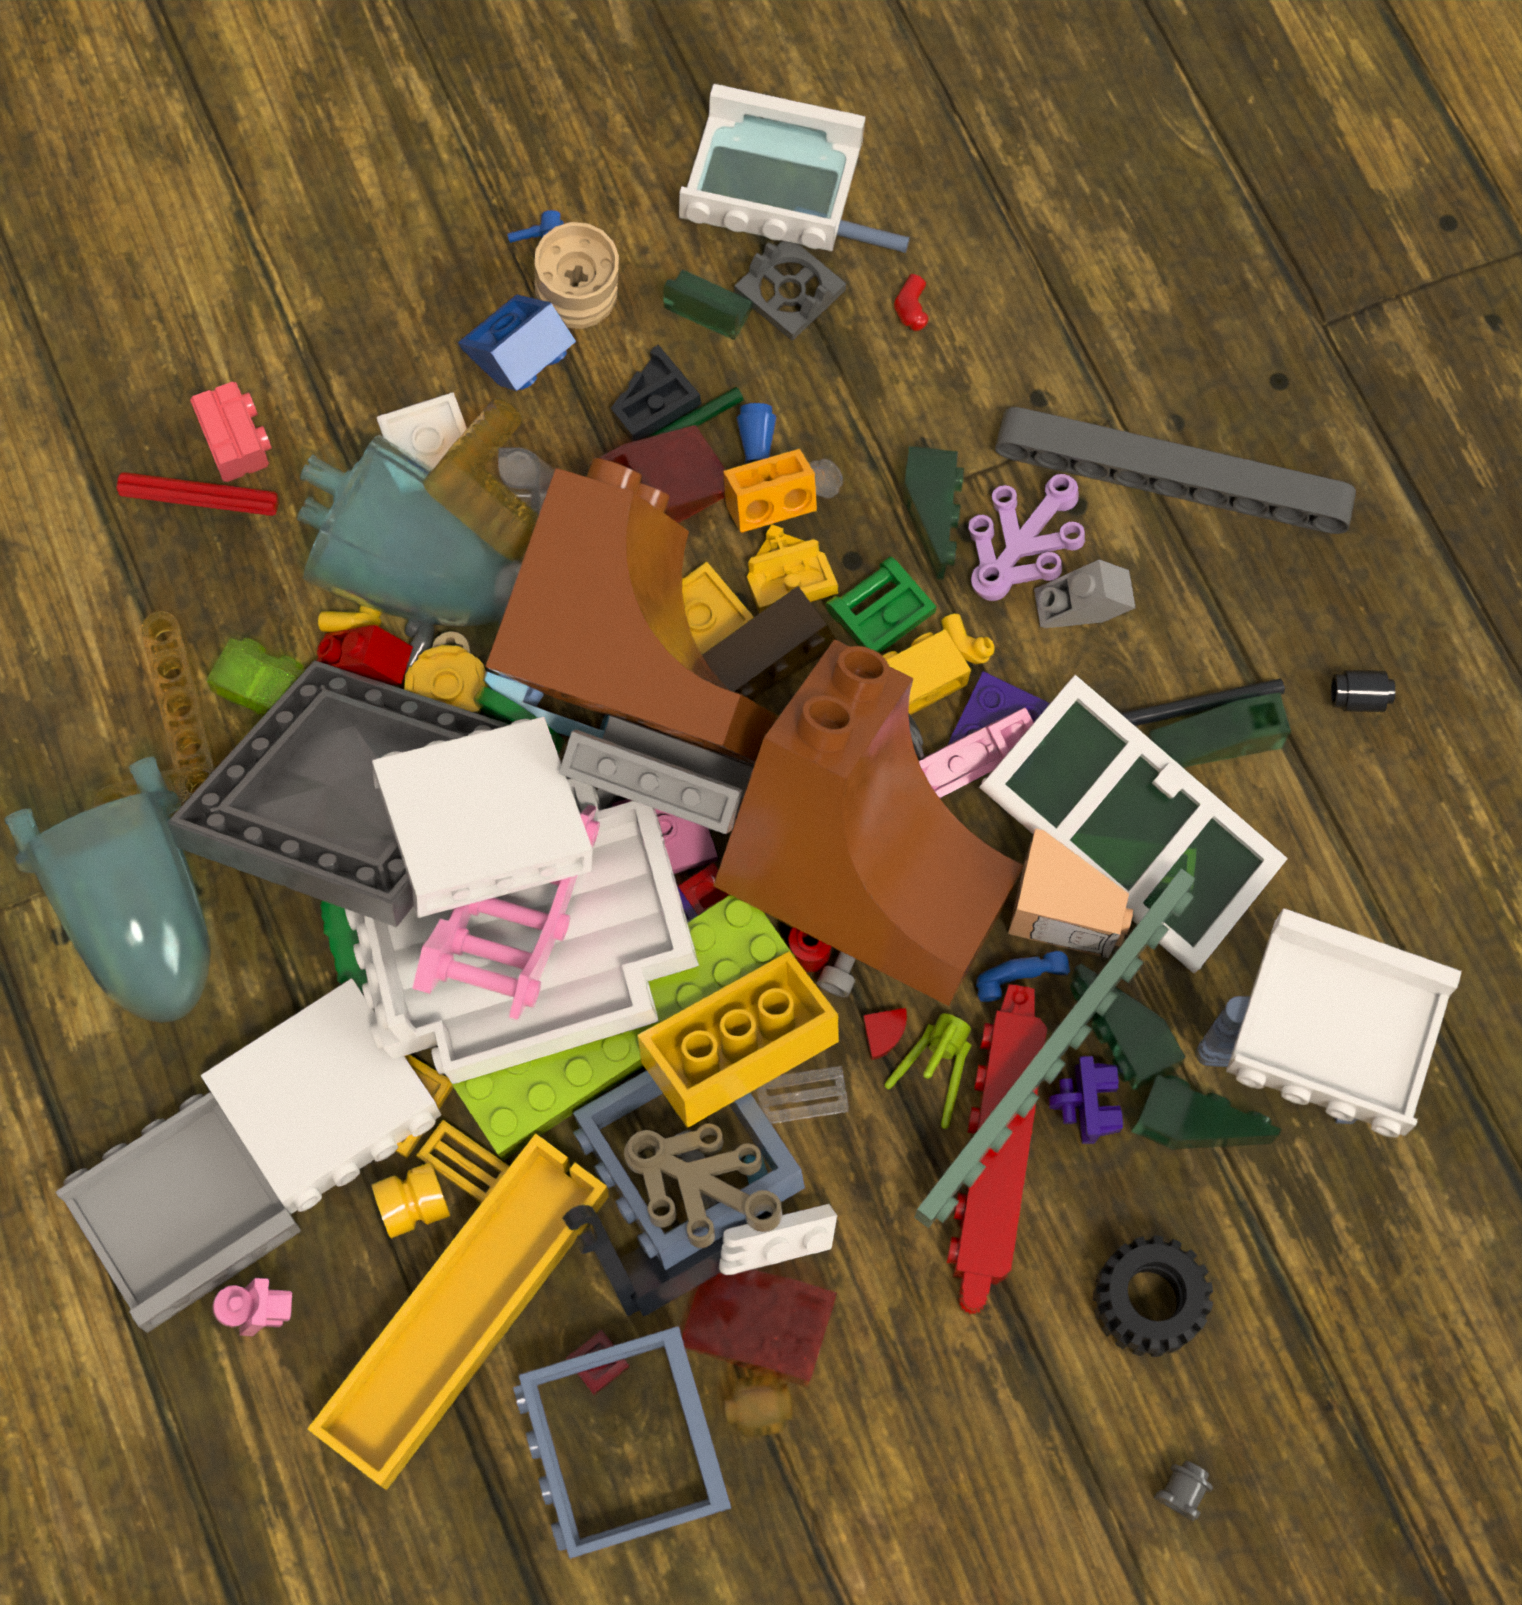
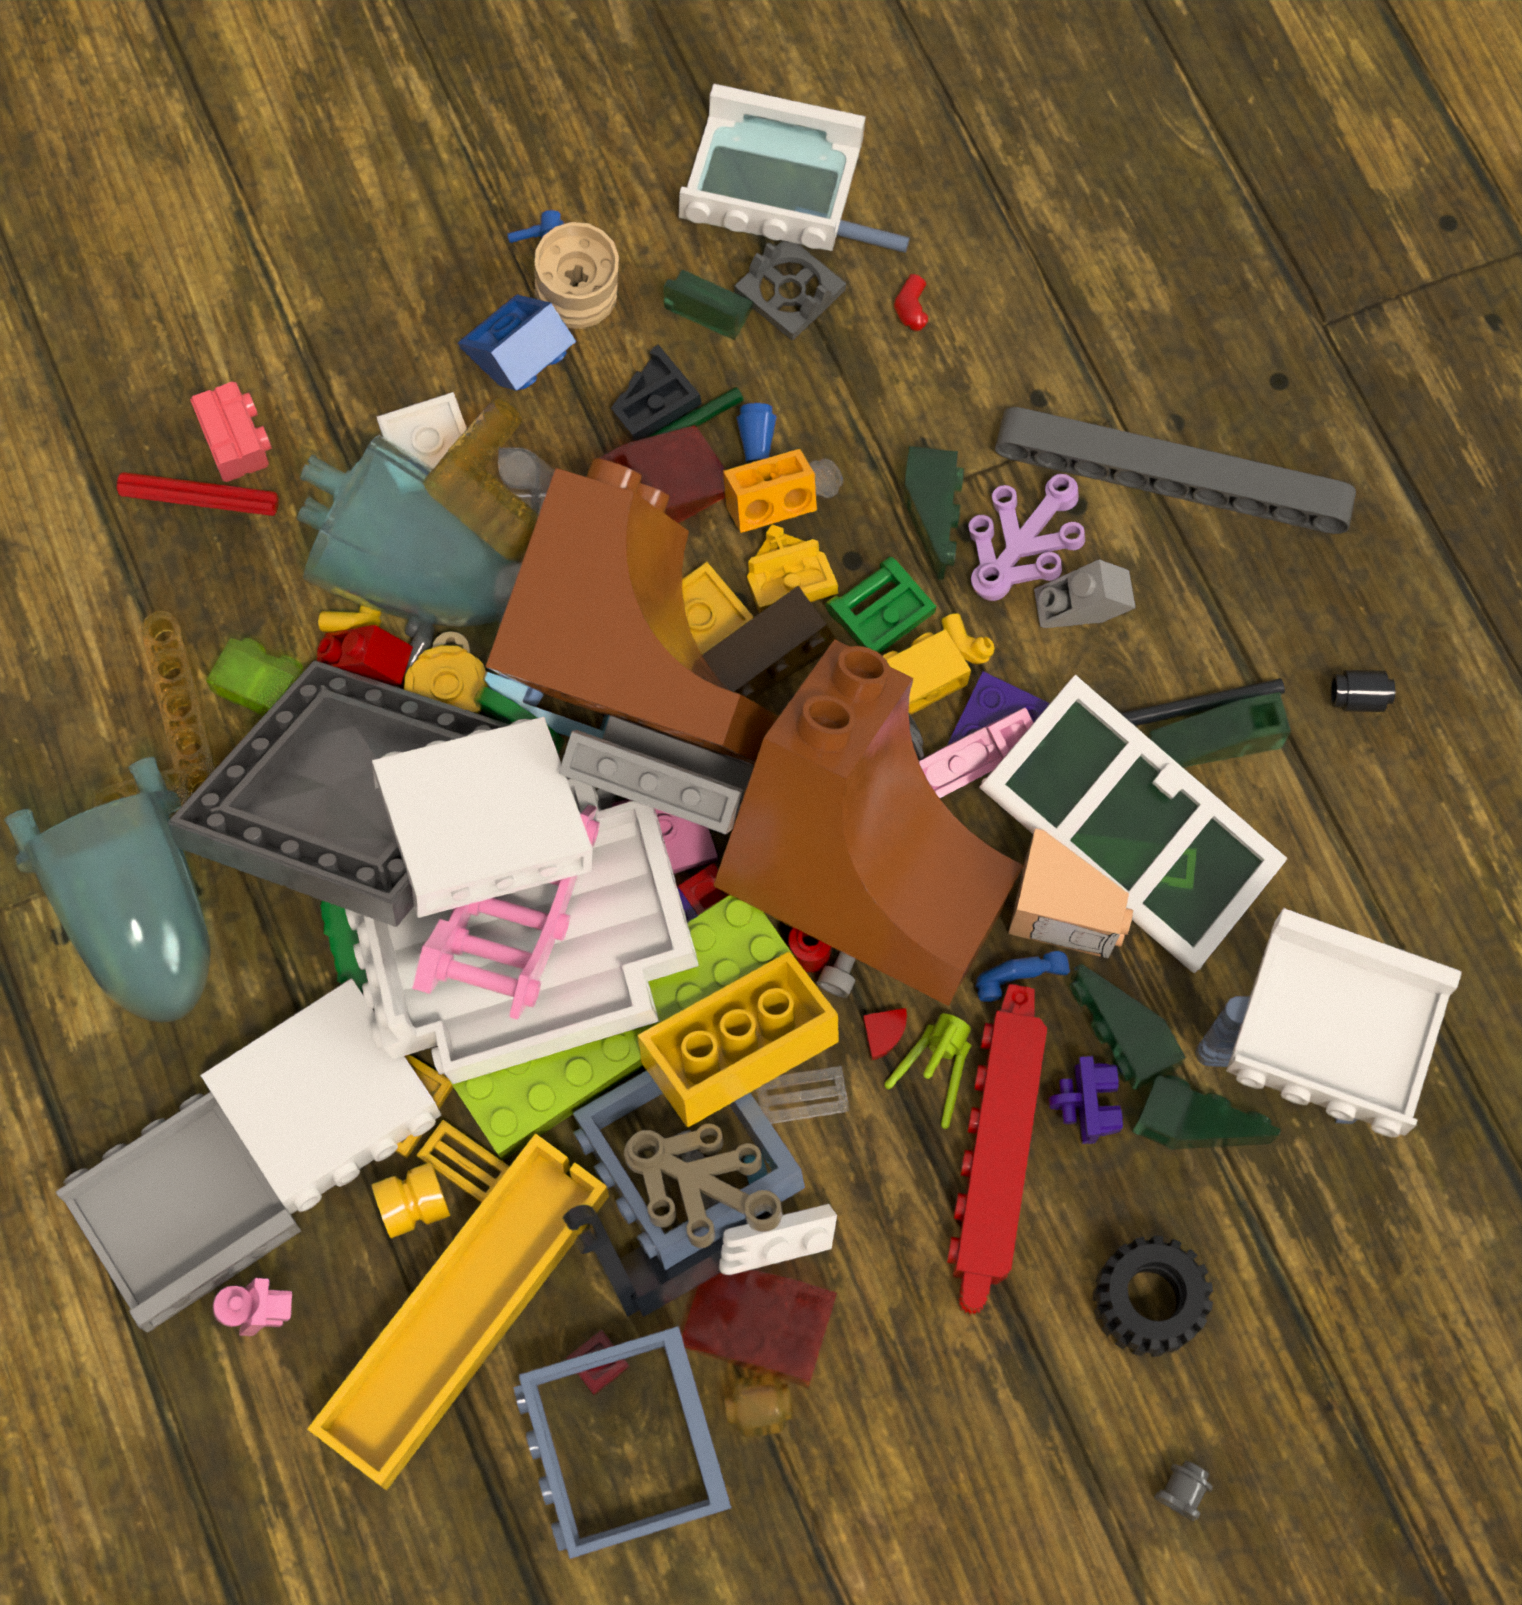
sand green plate [914,868,1195,1229] -> none

